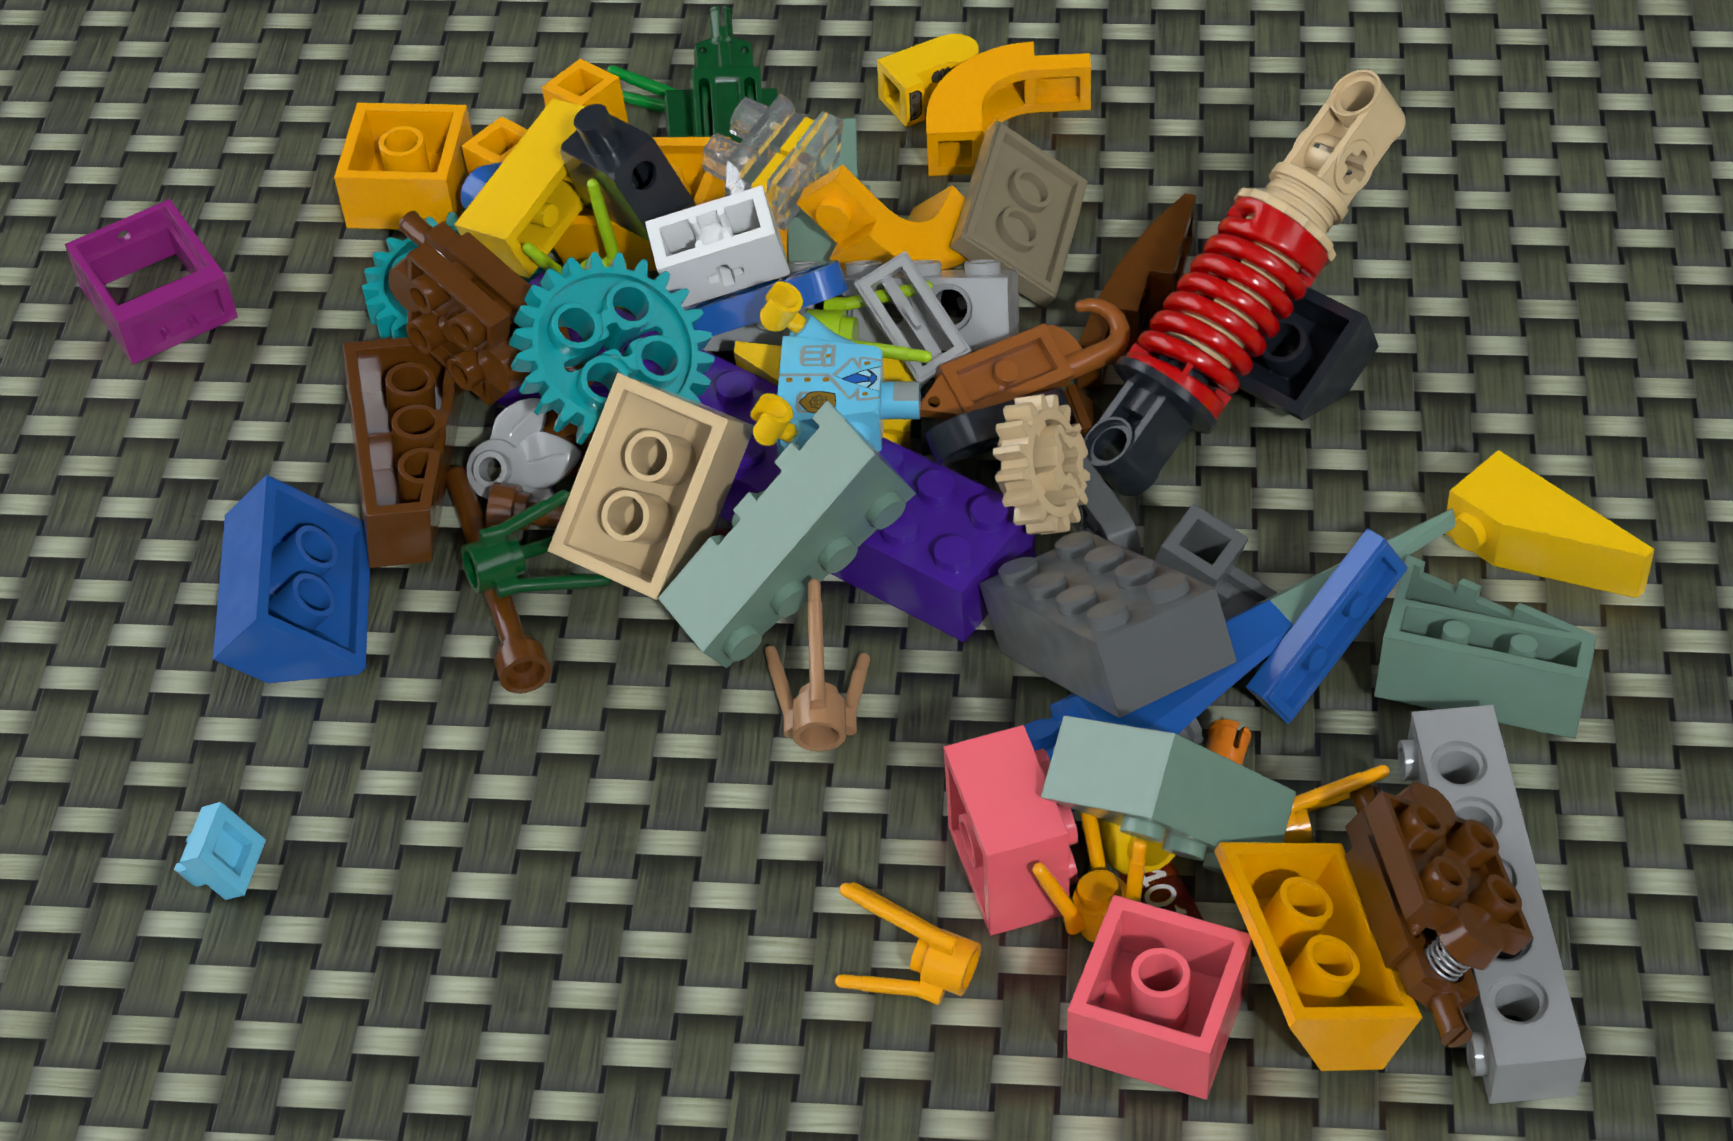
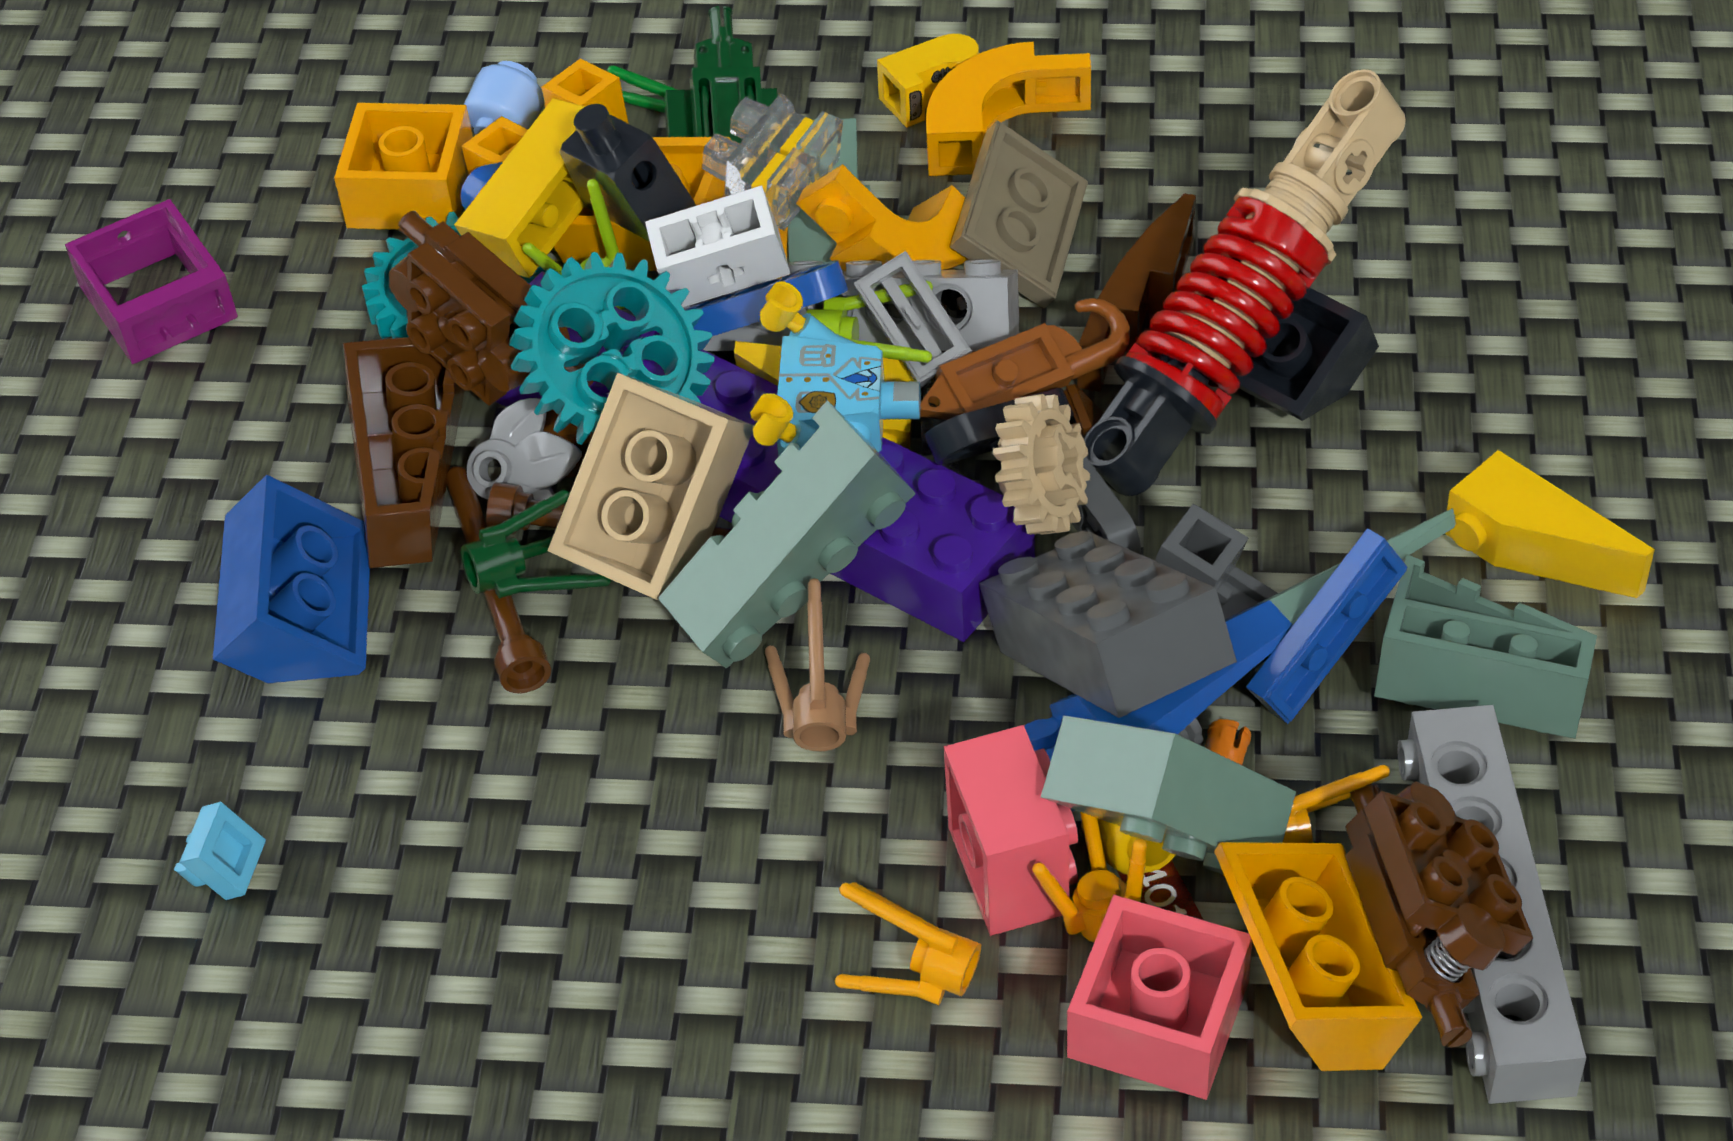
none -> light blue head [464,61,543,135]

